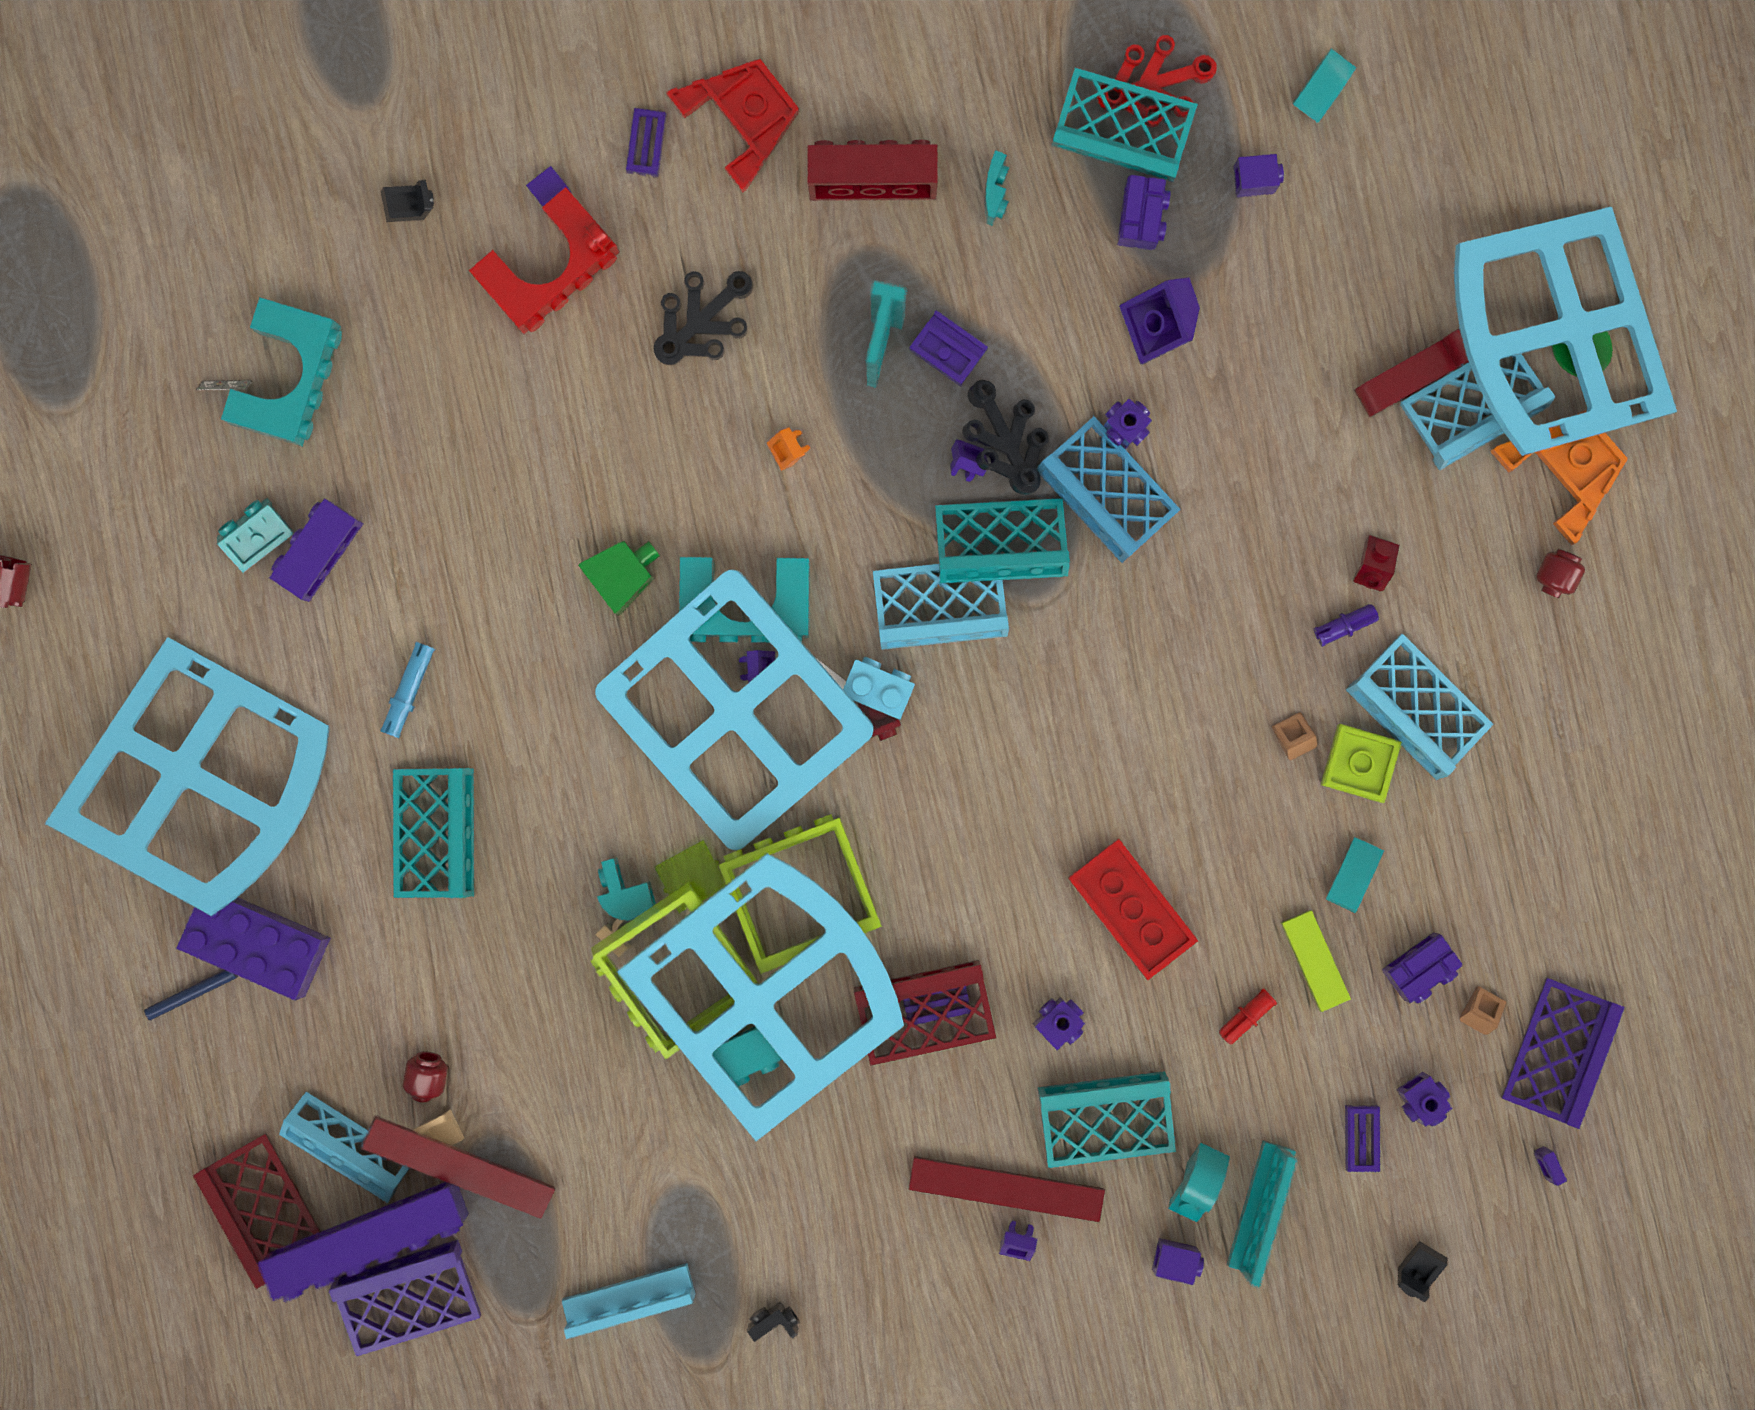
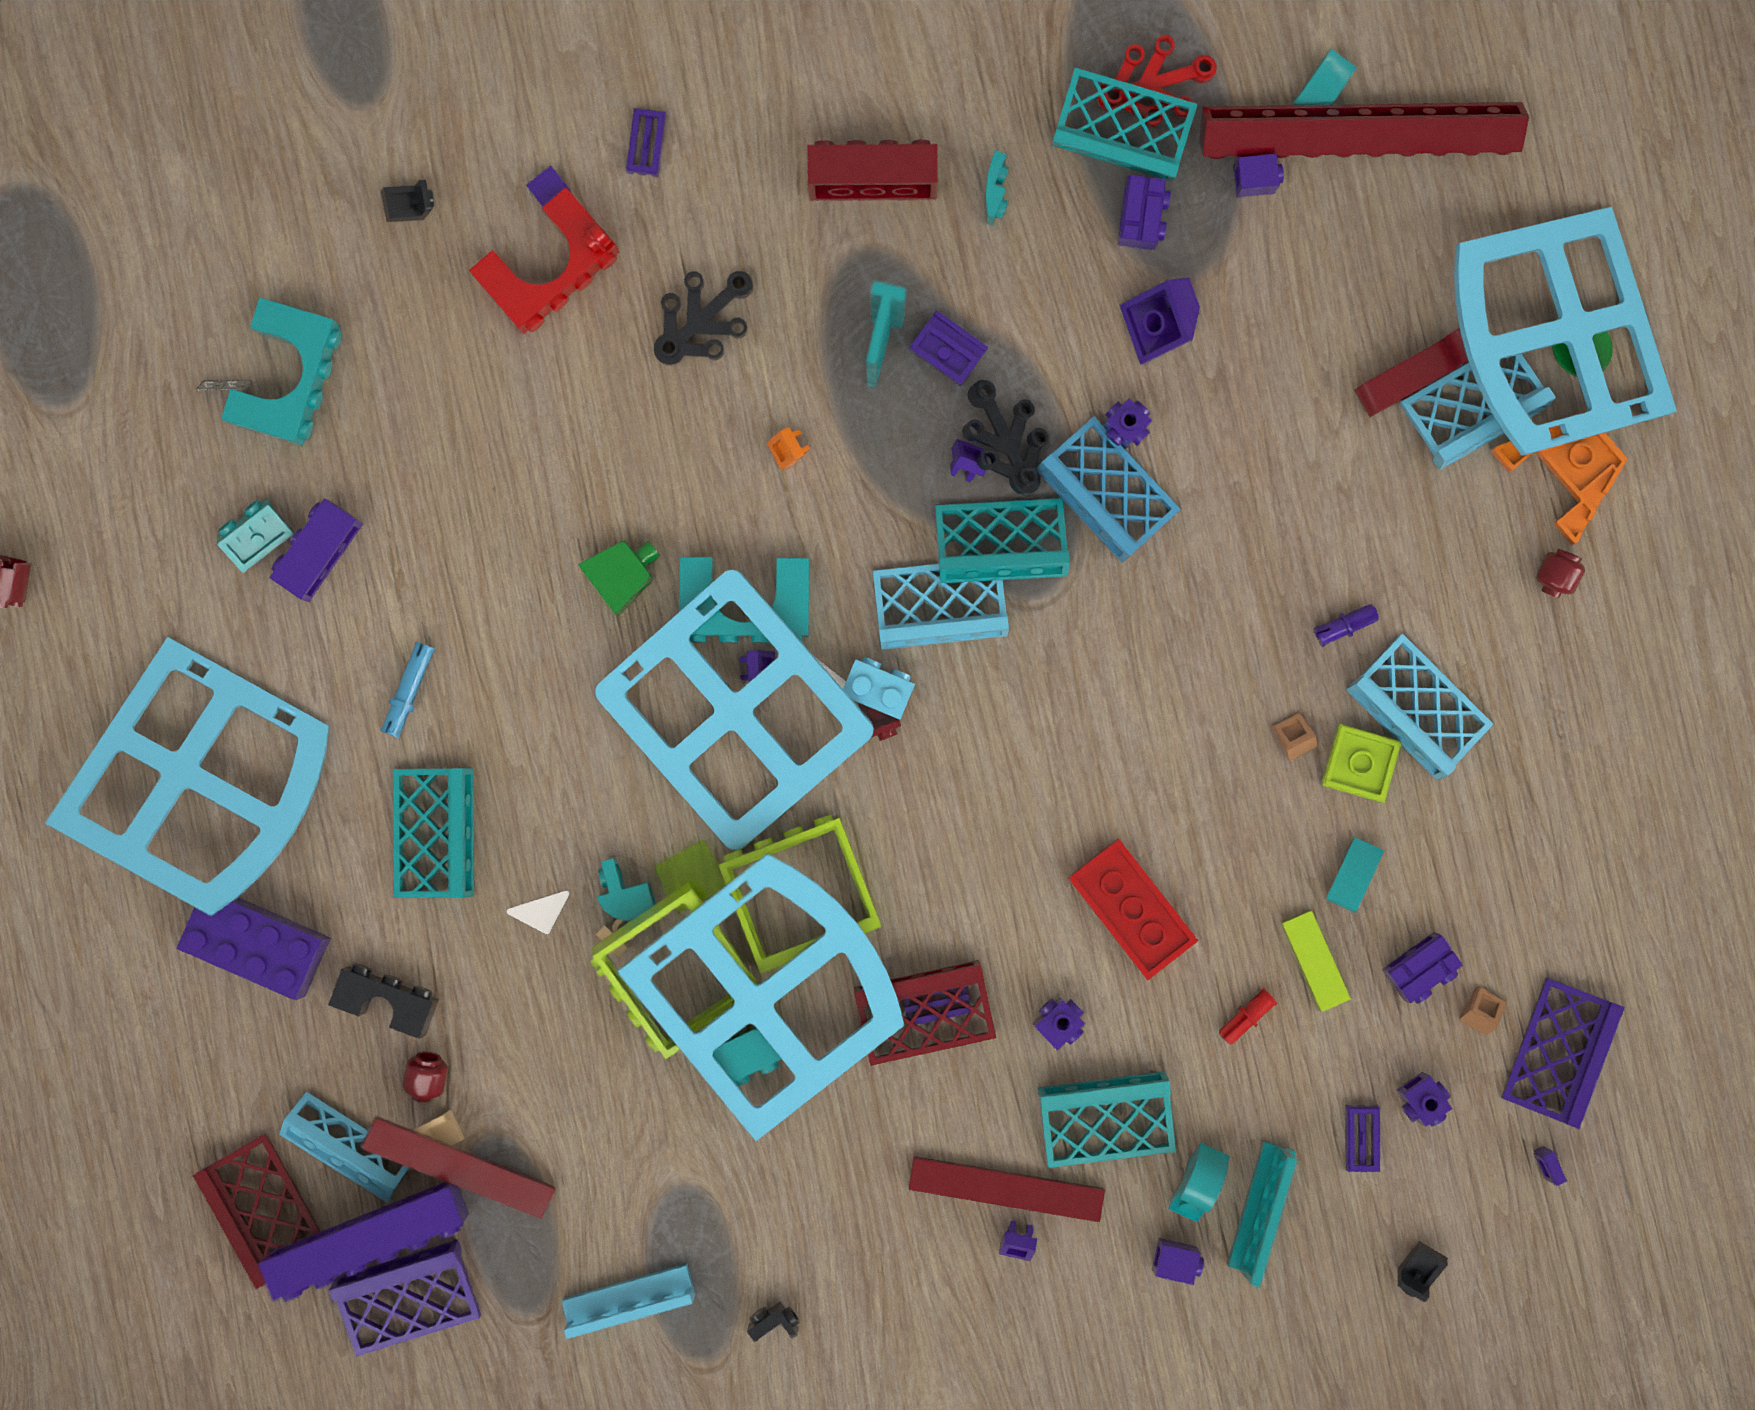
dark blue bar [144,970,238,1021] -> none
red wing [666,59,799,193] -> none
dark red bracket [1353,535,1400,591] -> none
none -> black arch [328,963,439,1039]
none -> white sticker [507,891,569,934]
none -> dark red brick [1199,102,1529,159]

